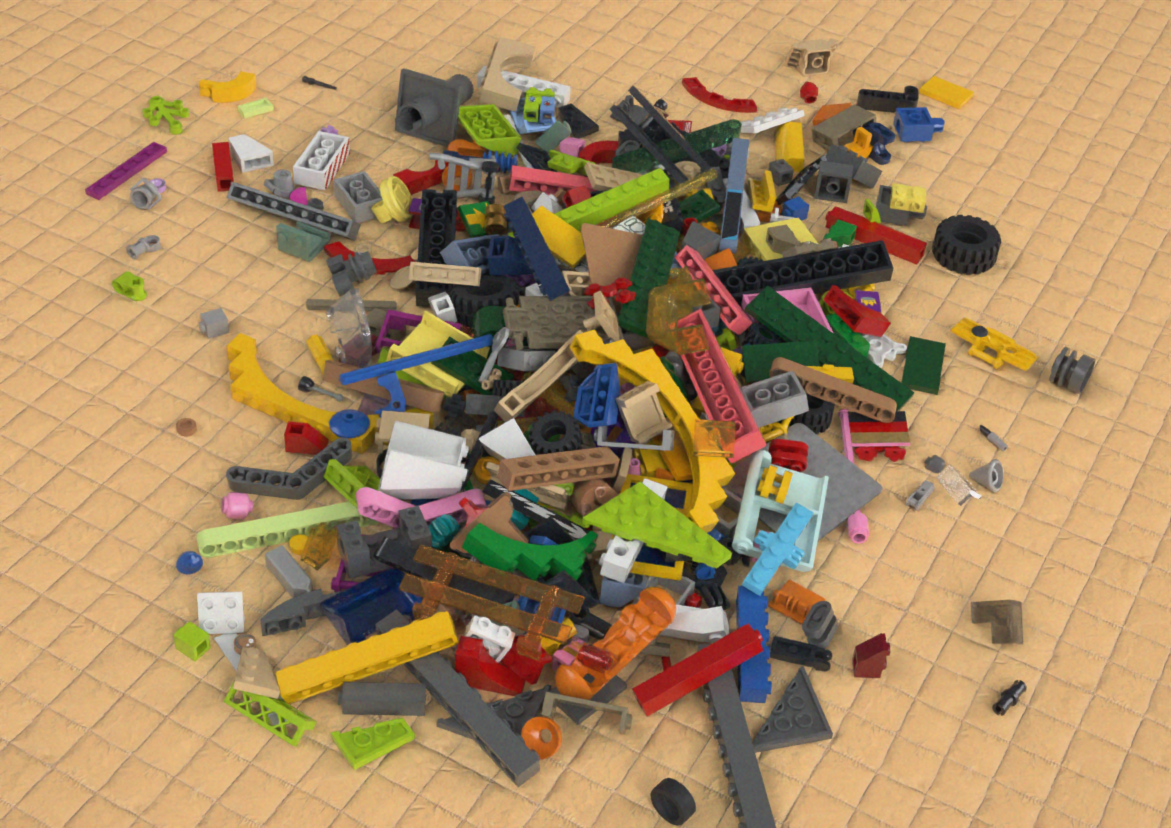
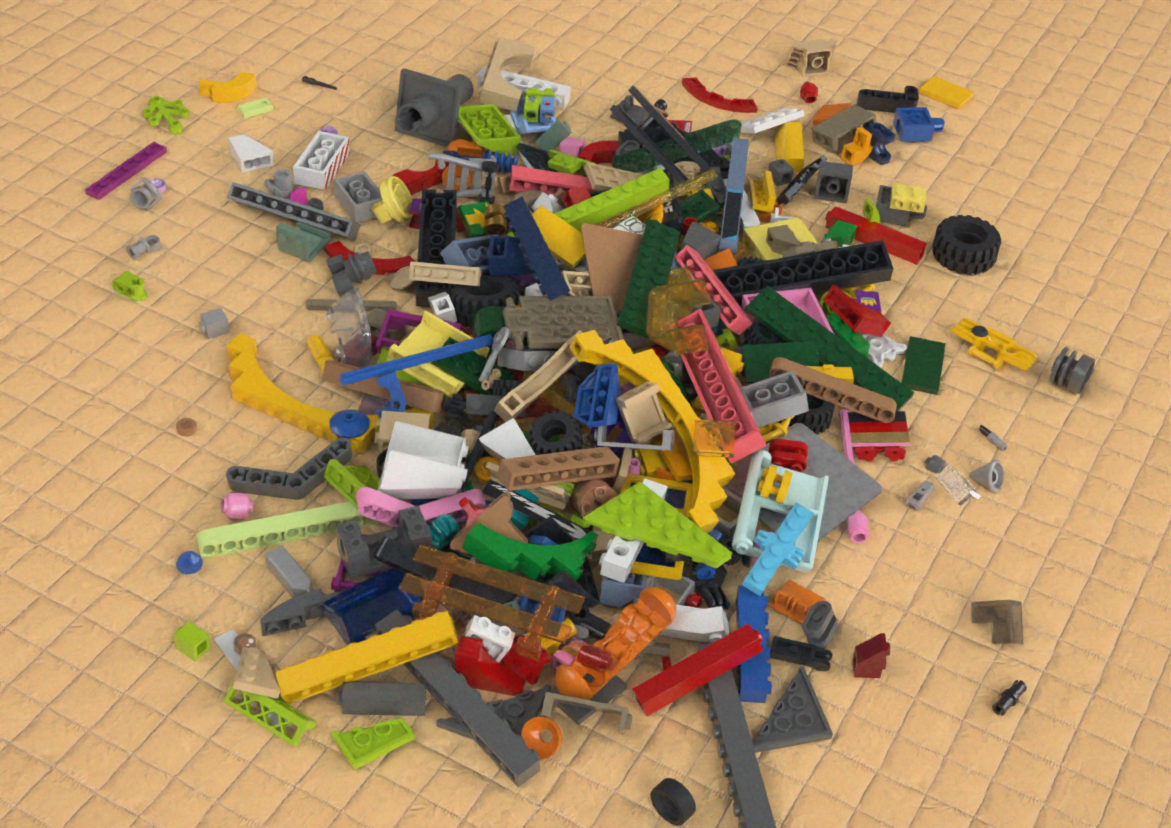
white hinge [197,591,245,634] -> none
red brick [212,142,234,192] -> none
red slope [284,421,329,455] -> none
yellow tile [289,534,310,555] -> none
hinge [298,376,343,402] -> none
clear yellow hinge [300,522,337,571] -> none
black wing [558,103,599,139] -> none
tan tile [583,291,620,341] -> none
red plant [584,278,636,308] -> none
blue brick [781,196,809,221] -> none
dark grey wedge [825,144,883,188] -> none

